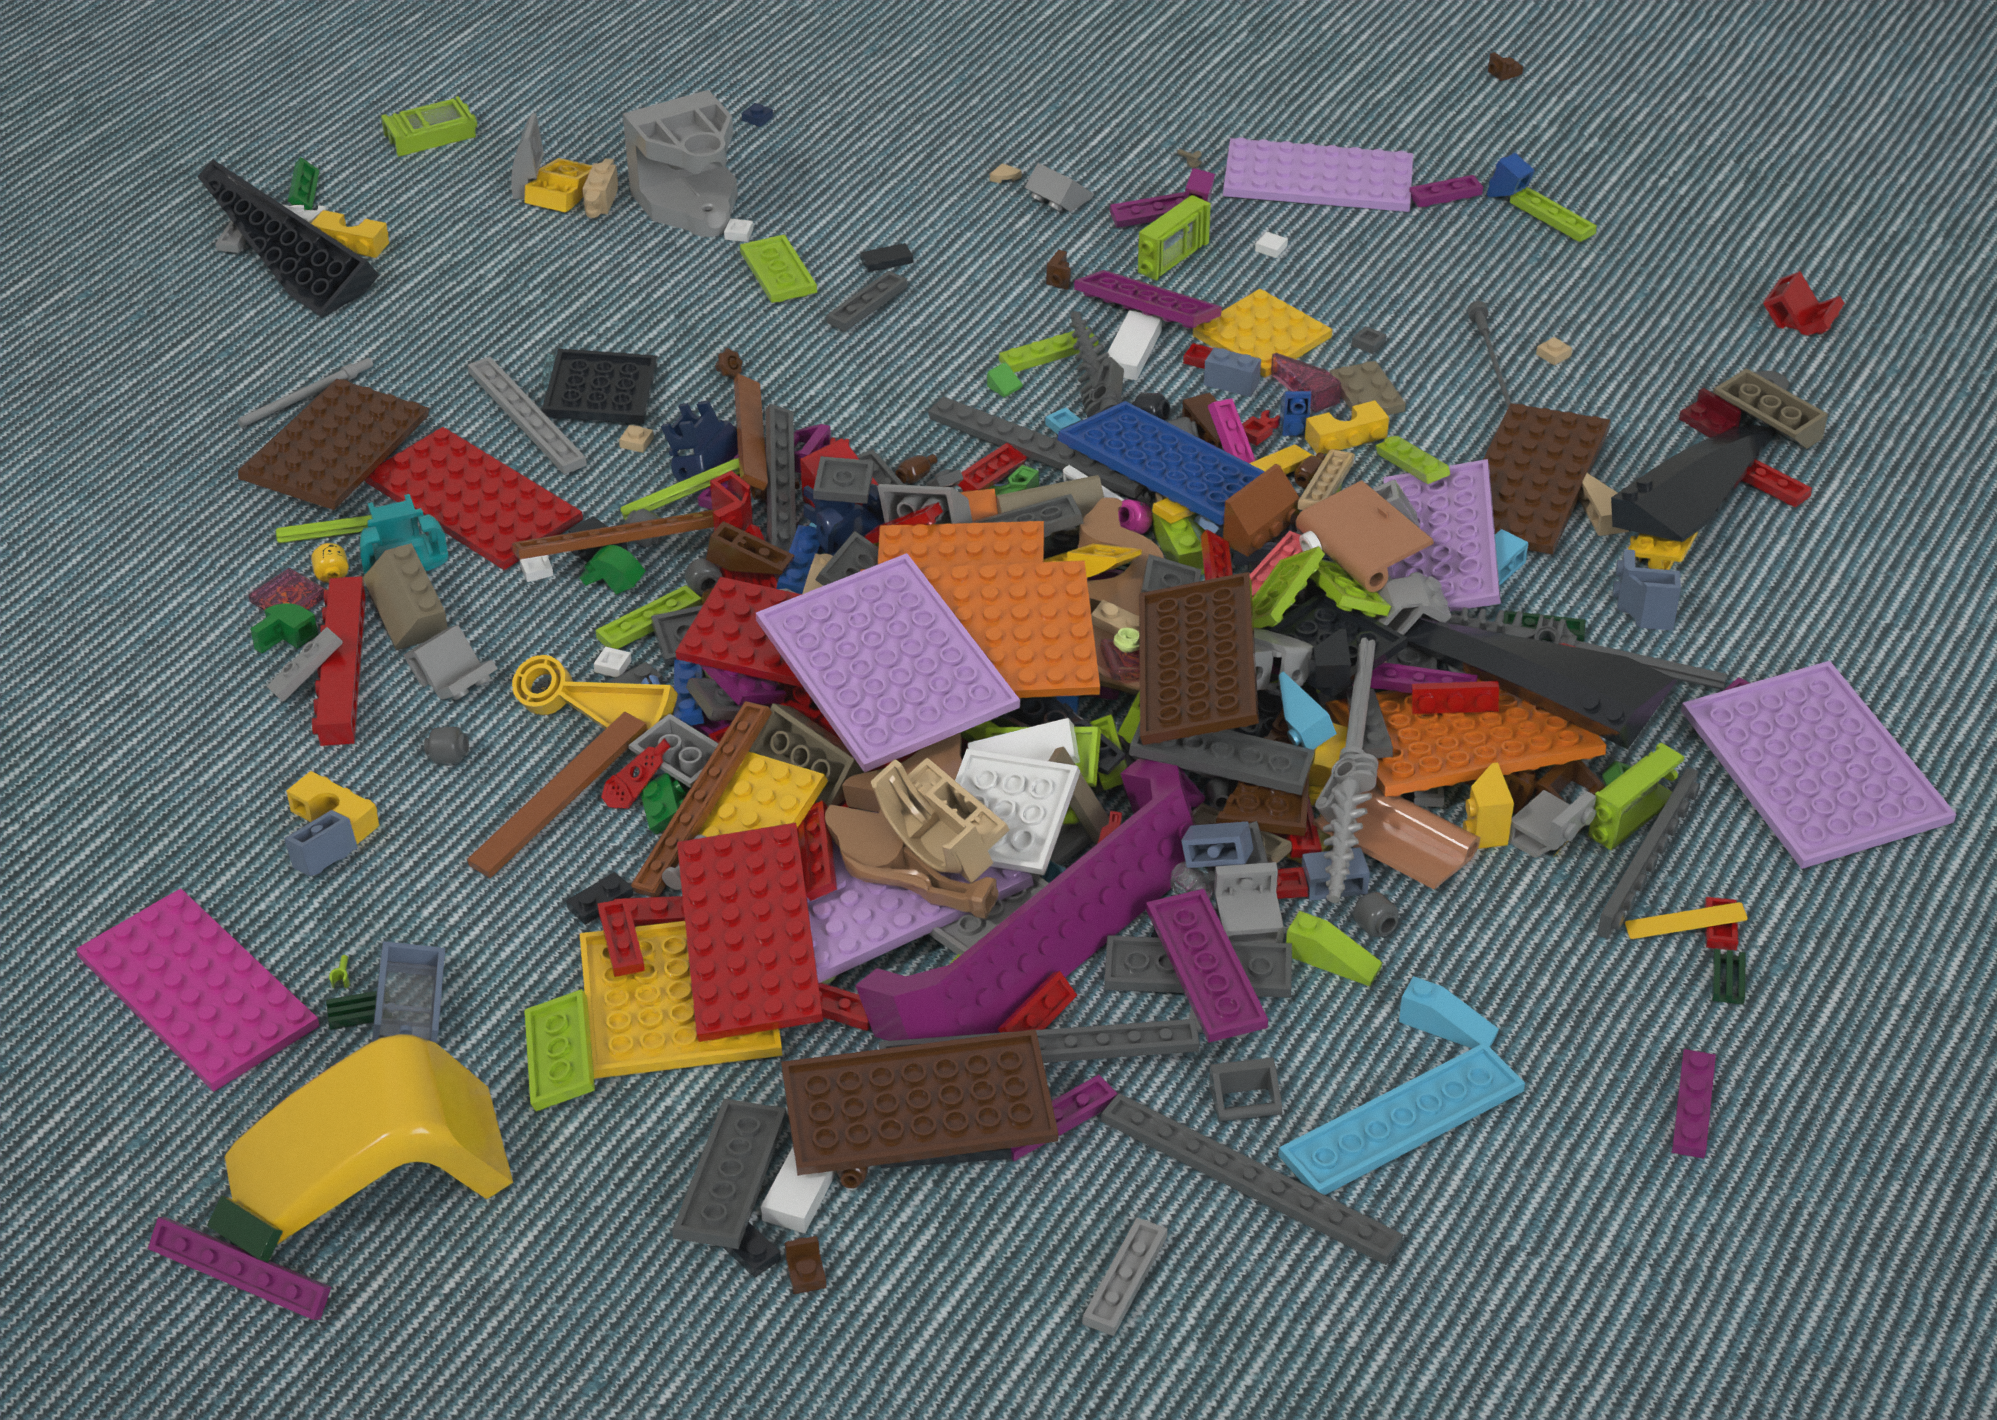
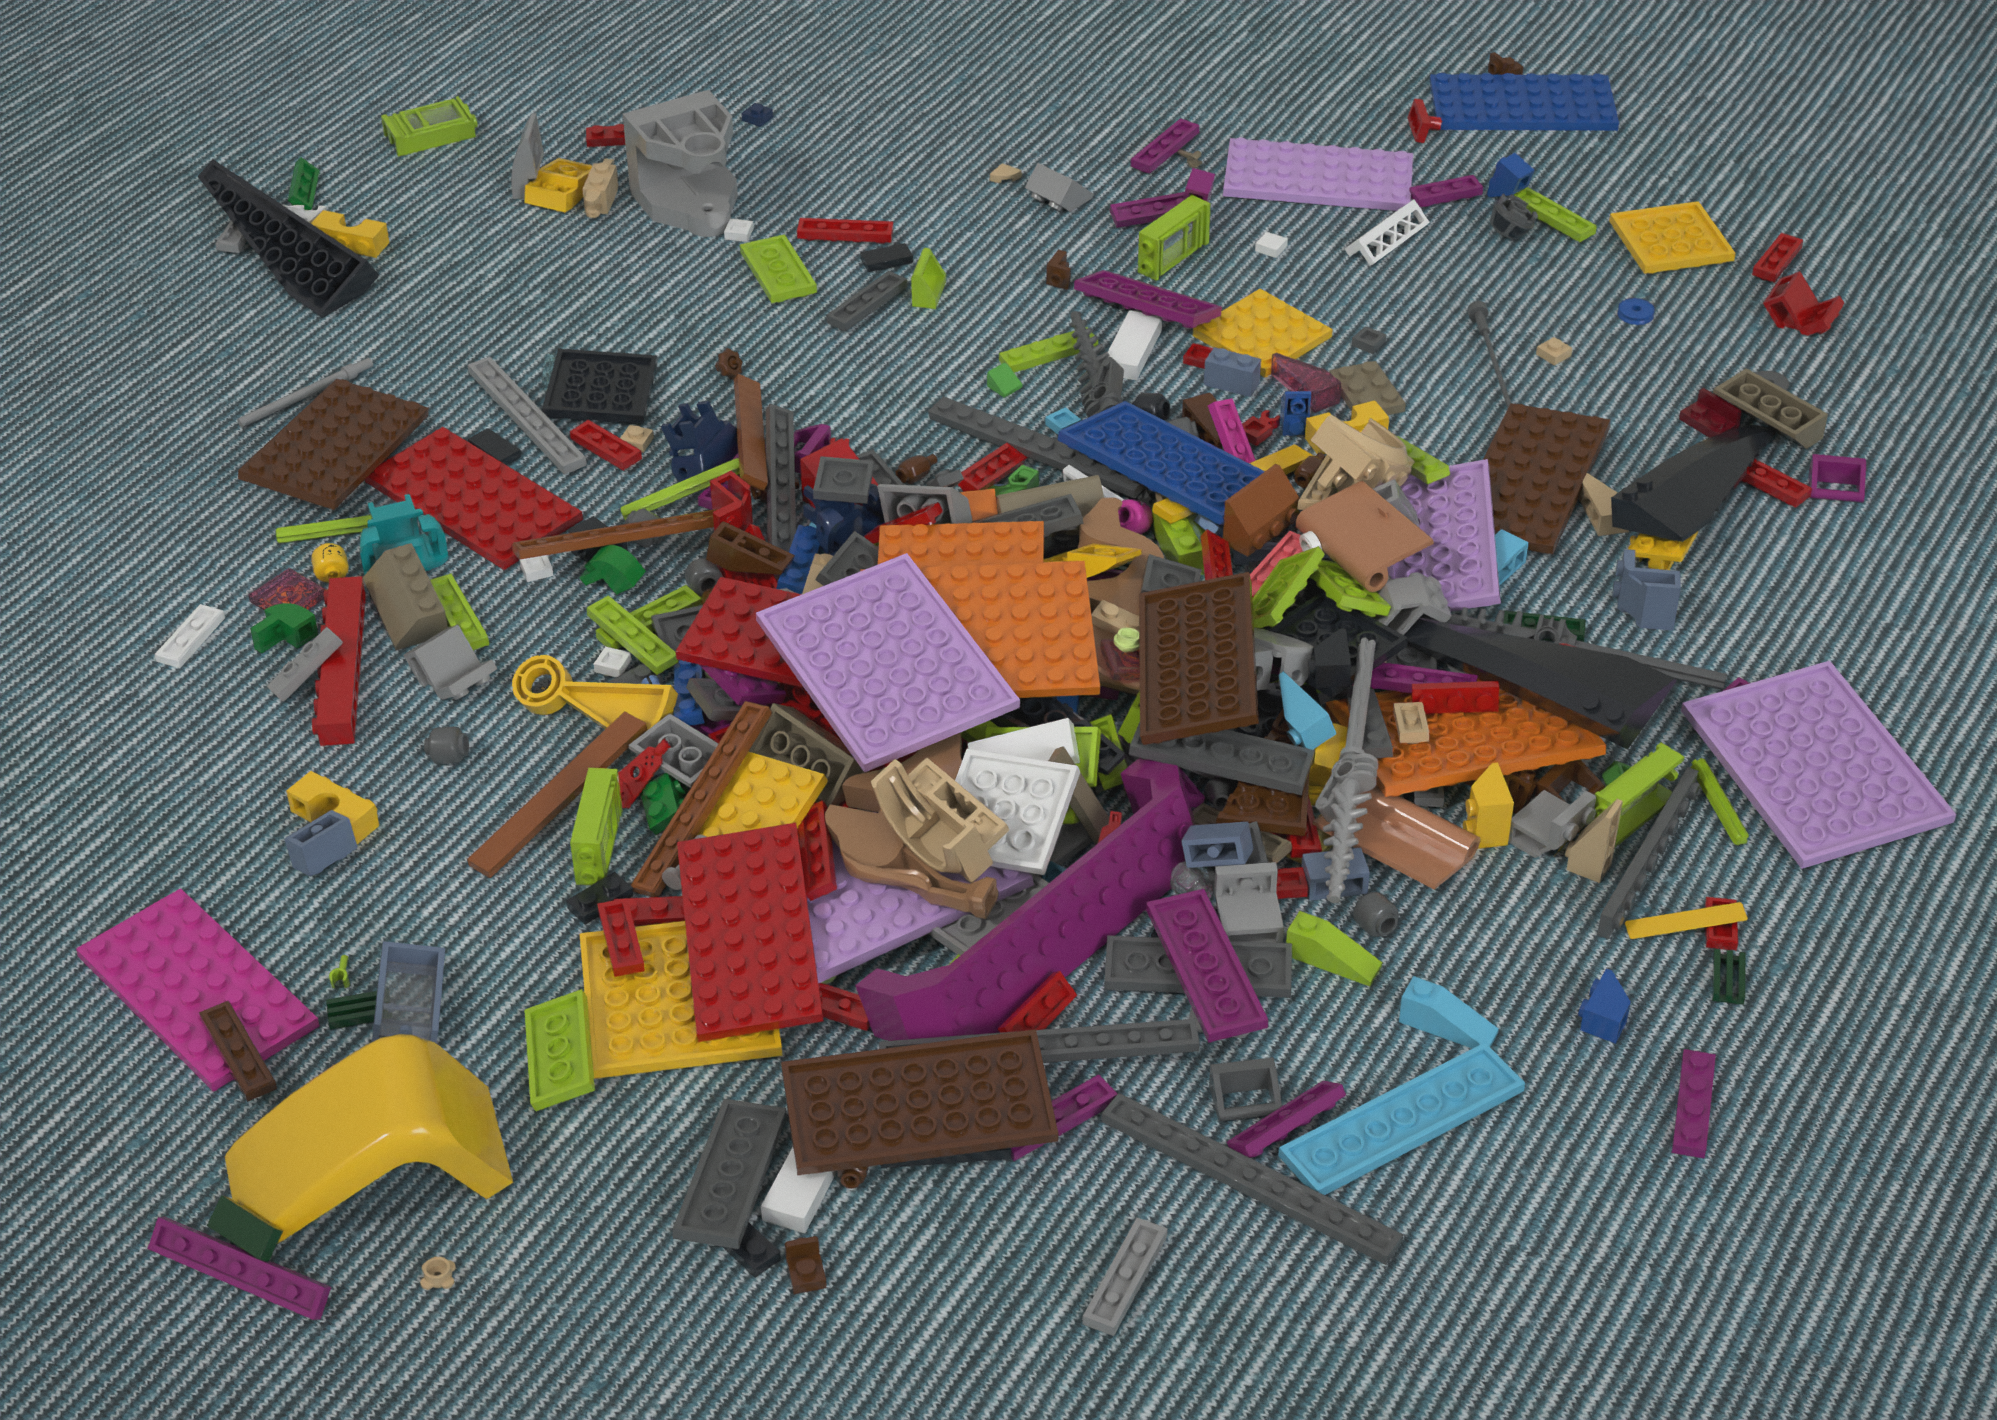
none -> white tile [155,604,225,668]
none -> reddish brown tile [199,1000,277,1102]
none -> tan plate [420,1257,456,1290]
none -> lime plate [430,573,489,650]
none -> black tile [468,428,521,465]
none -> red plate [570,420,642,471]
none -> lime door [570,768,623,886]
none -> red plate [586,124,626,147]
none -> lime plate [587,595,679,675]
none -> red plate [797,218,894,243]
none -> lime tile [911,248,946,309]
none -> magenta plate [1131,118,1200,174]
none -> magenta plate [1227,1081,1346,1158]
none -> tan piece [1311,415,1415,491]
none -> white fence [1345,199,1430,266]
none -> tan plate [1394,702,1429,744]
none -> red tile [1407,98,1442,143]
none -> blue plate [1430,73,1619,131]
none -> dark grey cone [1490,194,1538,240]
none -> tan slope [1565,799,1623,883]
none -> blue slope [1578,968,1631,1044]
none -> yellow plate [1609,201,1736,274]
none -> blue piece [1617,298,1655,325]
none -> lime axle [1691,758,1749,846]
none -> red plate [1752,233,1803,282]
none -> magenta tile [1808,454,1866,503]

